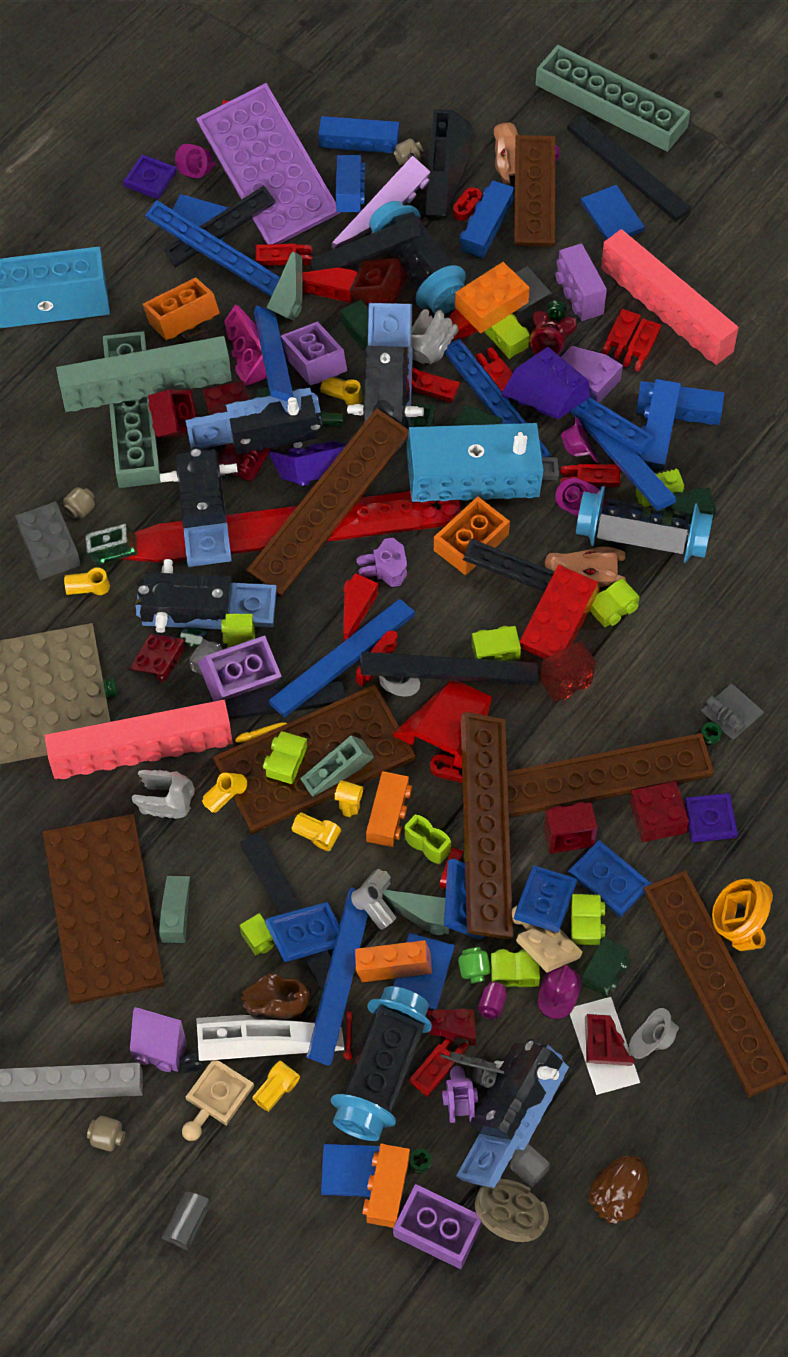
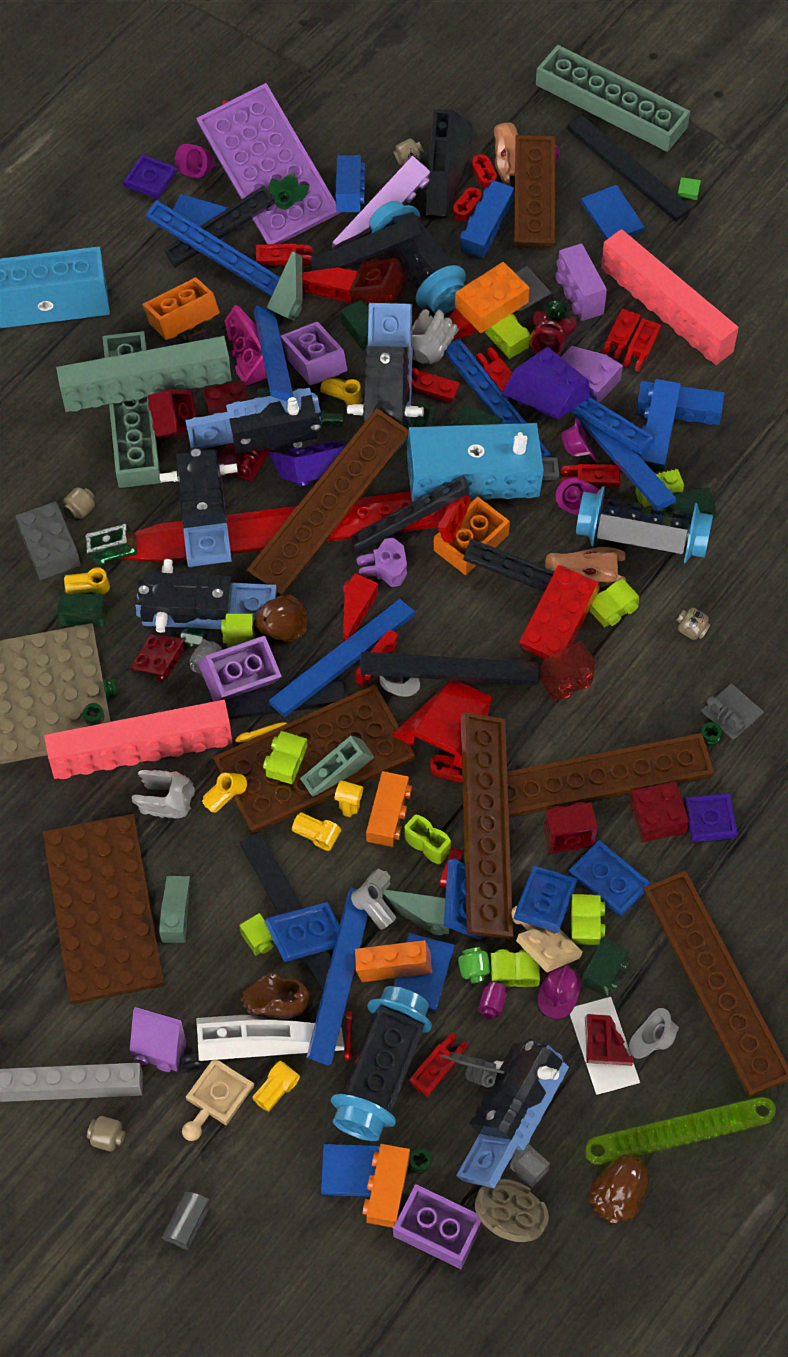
blue brick [318,116,399,153] -> none
dark red wing [426,1009,476,1046] -> none
medium lavender hinge [442,1065,478,1123] -> none
lime brick [472,626,521,661] -> none
light orange piece [712,878,773,951] -> none
none -> clear green brick [57,593,106,627]
none -> dark green bush [83,703,104,726]
none -> reddish brown piece [253,594,308,643]
none -> dark green plate [269,173,309,210]
none -> black tile [351,476,471,553]
none -> red hinge [438,495,471,543]
none -> red beam [472,154,497,189]
none -> clear neon green gear [585,1097,776,1164]
none -> dark tan head [676,607,711,640]
none -> bright green tile [678,177,701,200]

